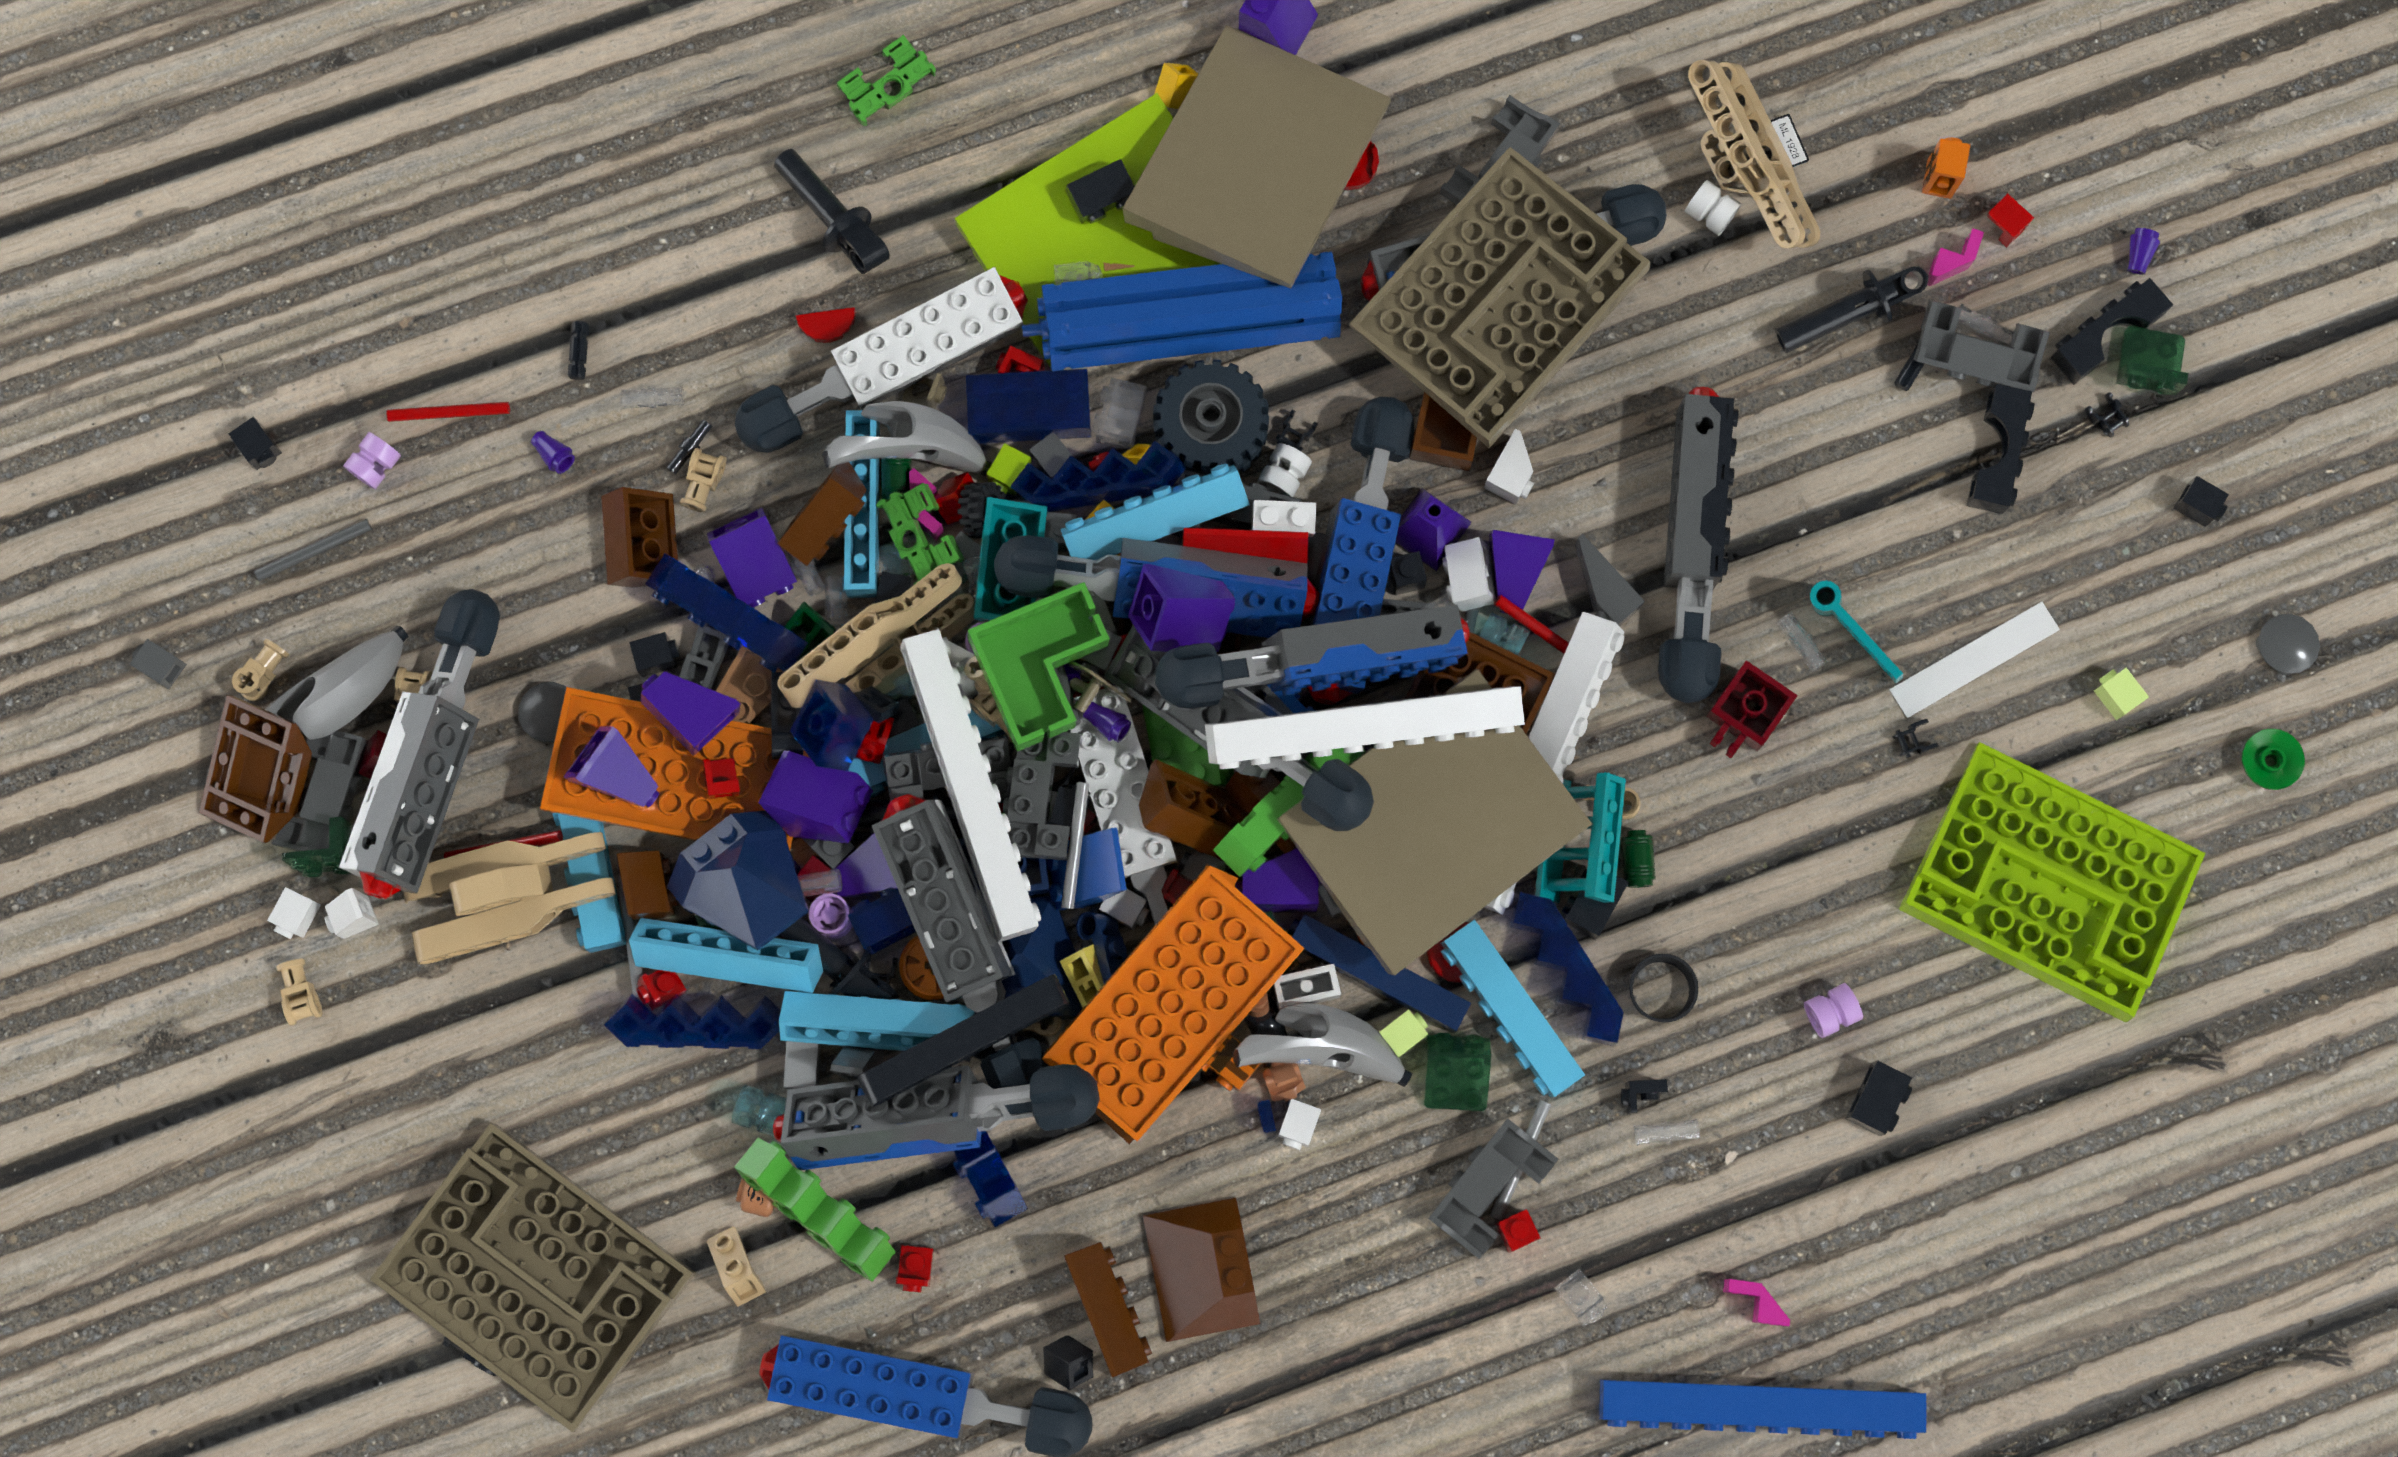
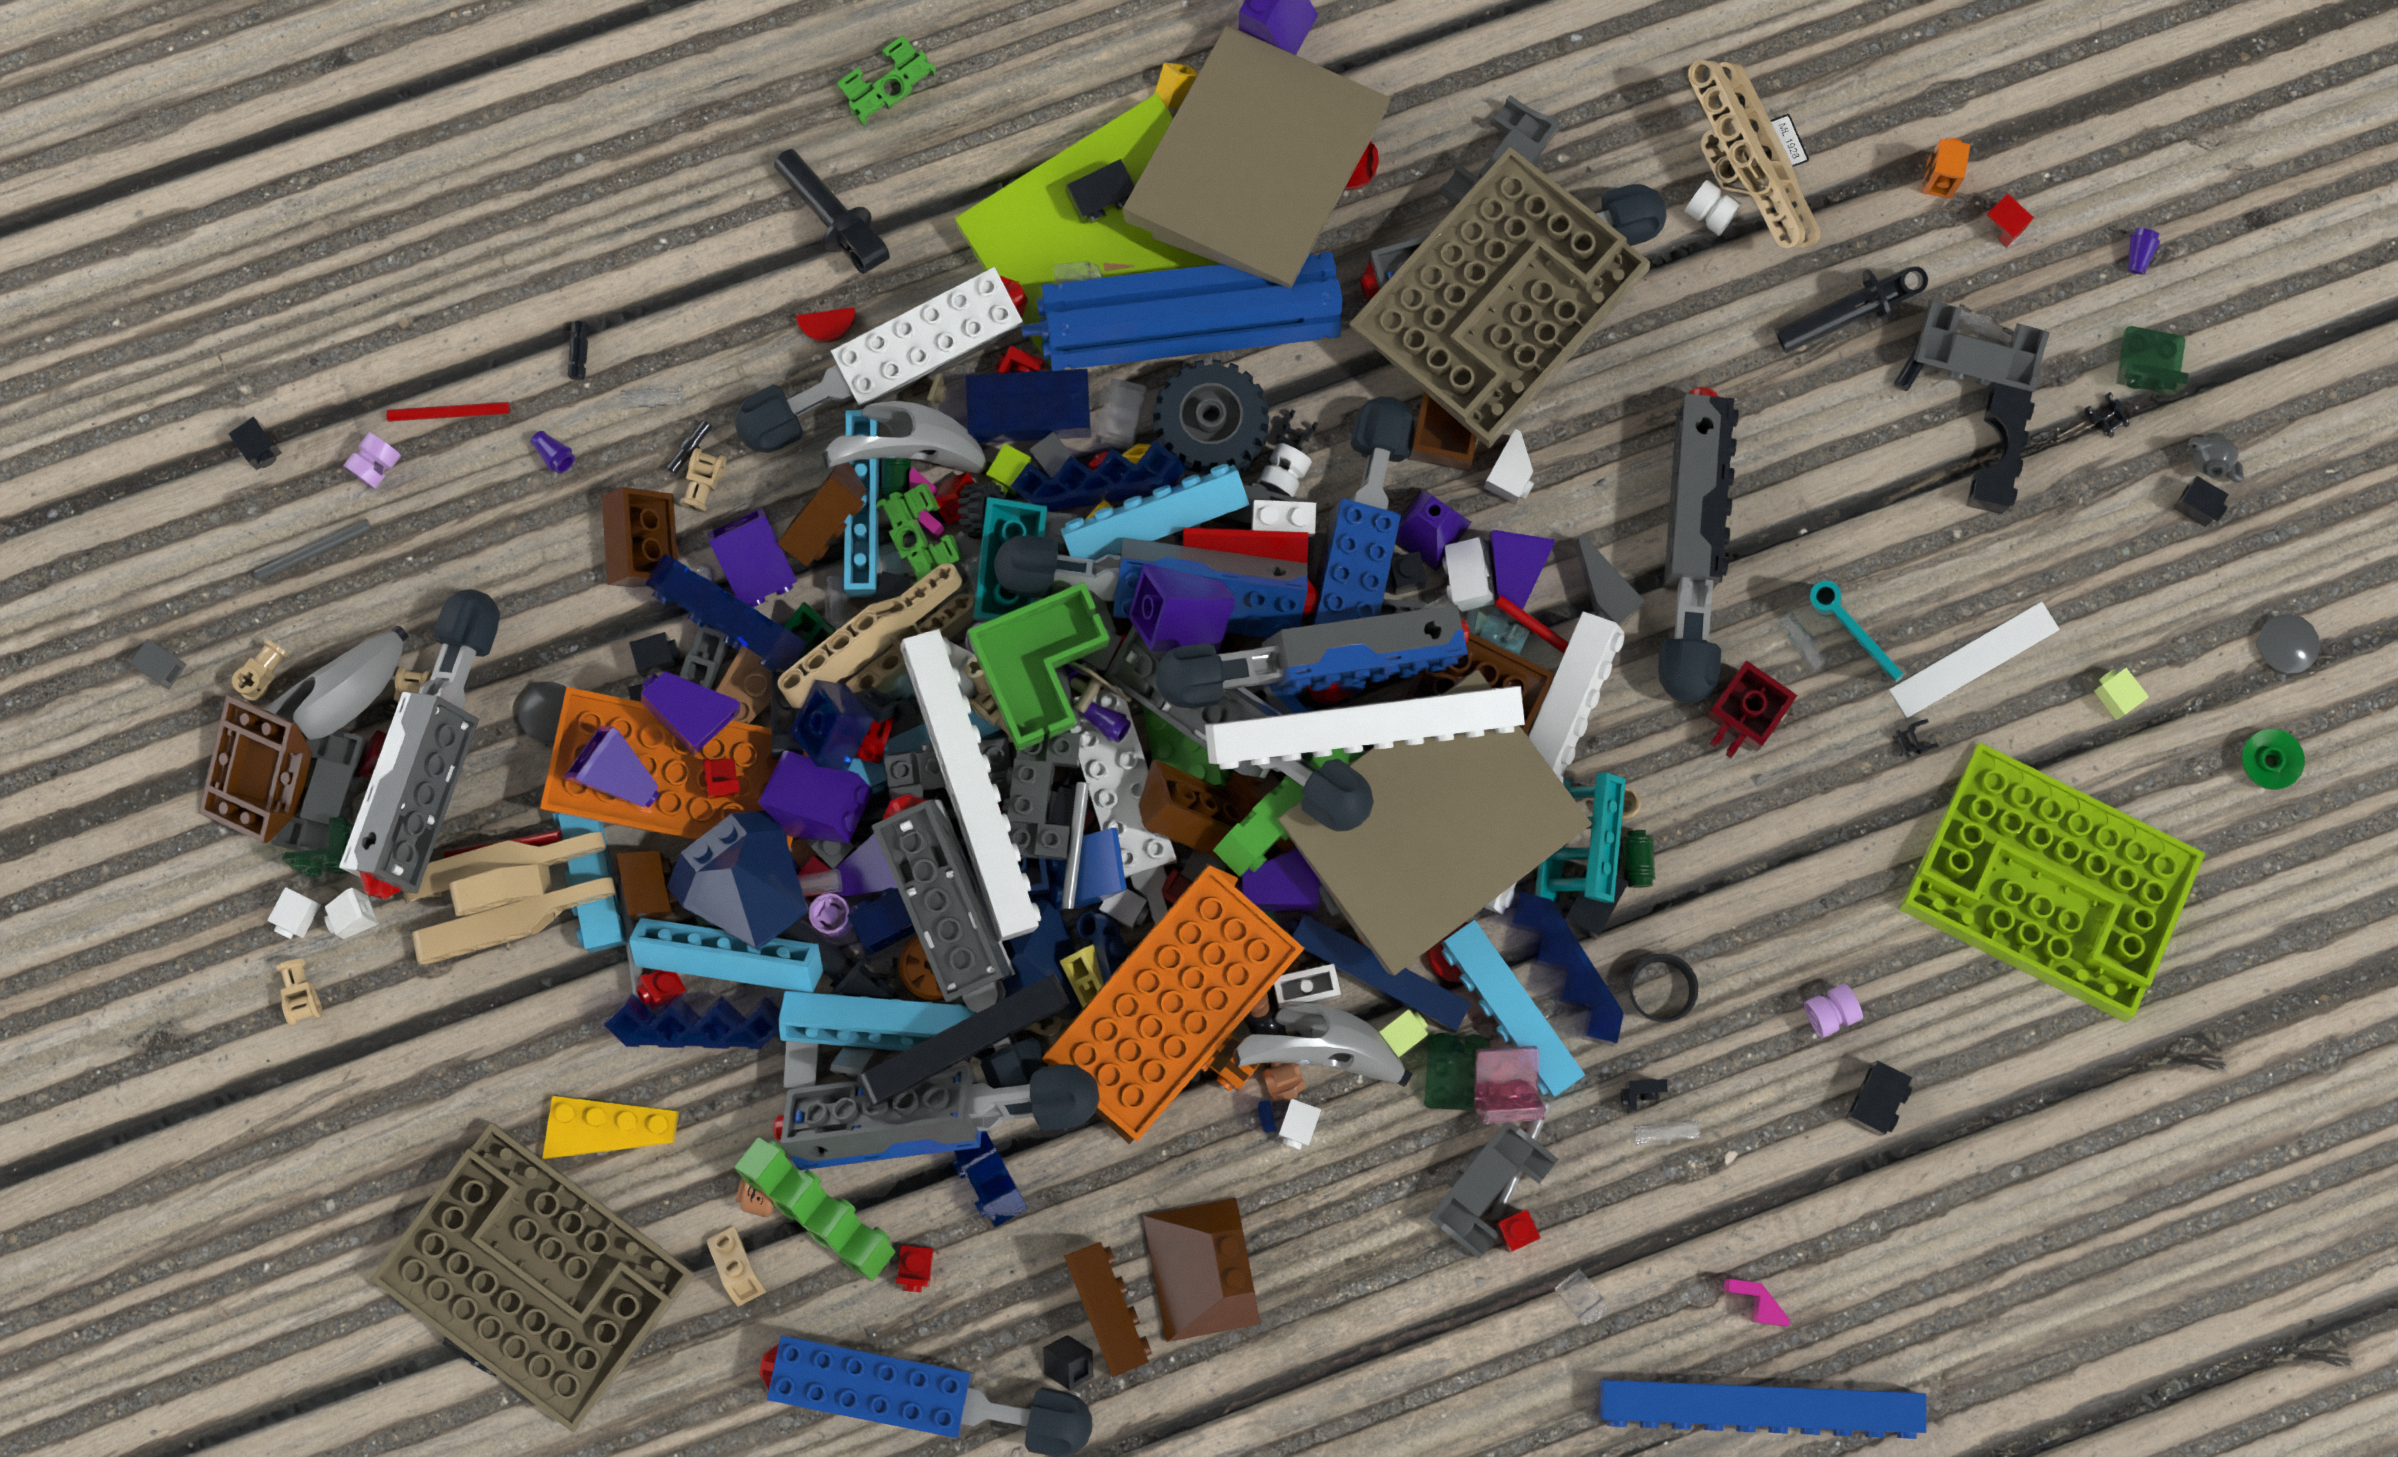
clear light blue wheel [732,1084,786,1137] -> none
clear pin [784,549,826,597] -> none
dark pink slope [1927,228,1984,286] -> none
black arch [2051,278,2173,385] -> none
none -> yellow wing [542,1096,679,1160]
none -> clear pink bracket [1474,1046,1546,1124]
none -> dark grey piece [2188,433,2244,483]

